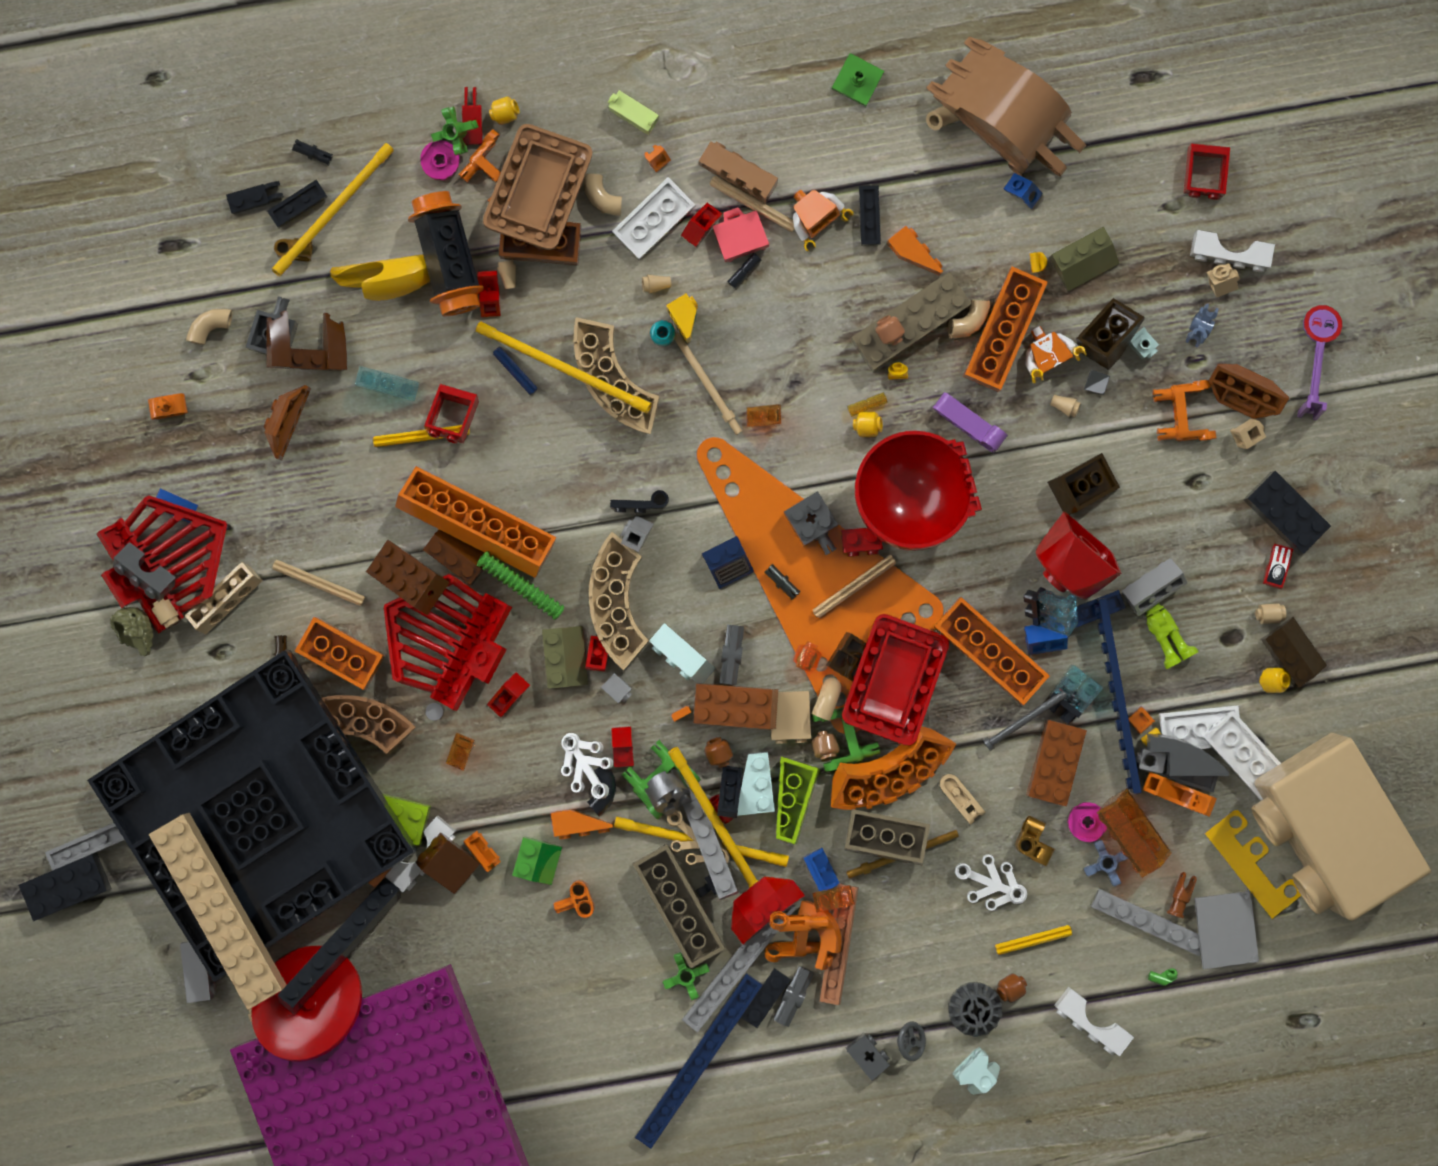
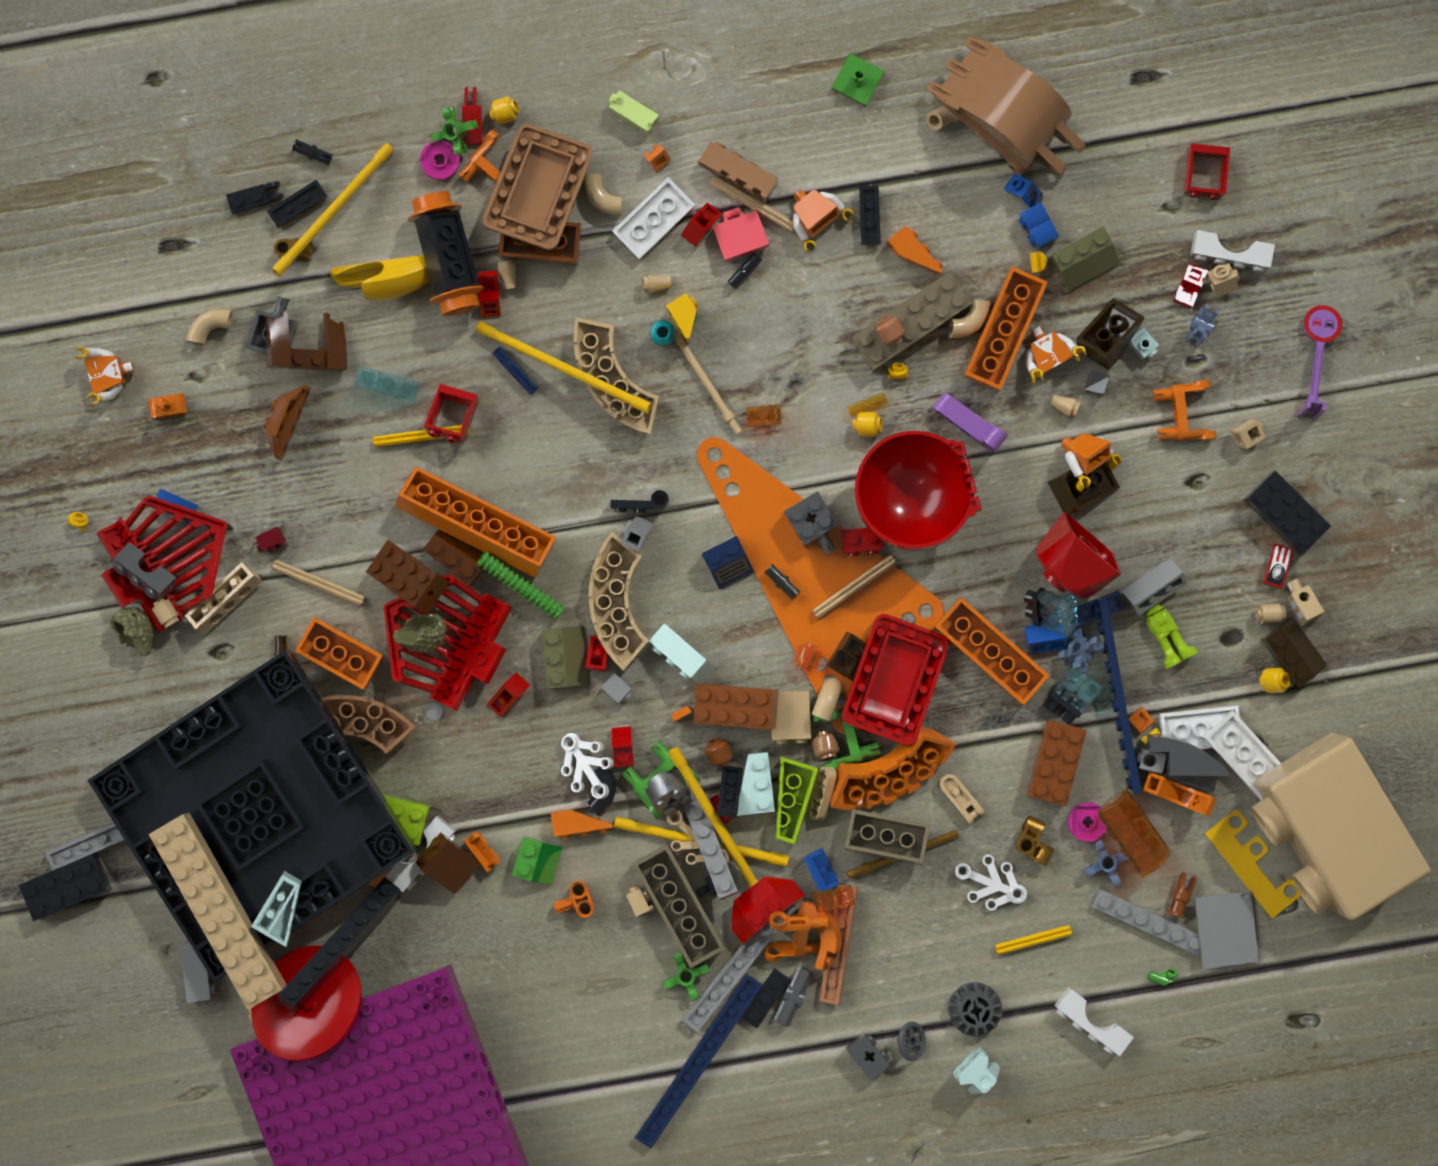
clear orange slope [446,733,476,771] -> none
dark grey piece [720,624,744,685] -> none
dark grey bar [983,691,1067,751] -> none
dark orange head [997,973,1027,1003] -> none
dark orange wedge [1209,364,1289,419] -> none
none -> yellow plate [67,512,89,532]
none -> torso [74,346,135,407]
none -> light aqua wedge [251,871,302,947]
none -> dark red brick [255,527,288,553]
none -> olive piece [393,613,447,653]
none -> tan brick [626,884,654,917]
none -> tan beam [809,767,836,820]
none -> blue brick [1018,202,1059,250]
none -> sand blue pin [1058,628,1104,675]
none -> orange torso [1061,433,1122,491]
none -> slope [1173,263,1208,309]
none -> tan torso [1287,579,1324,627]

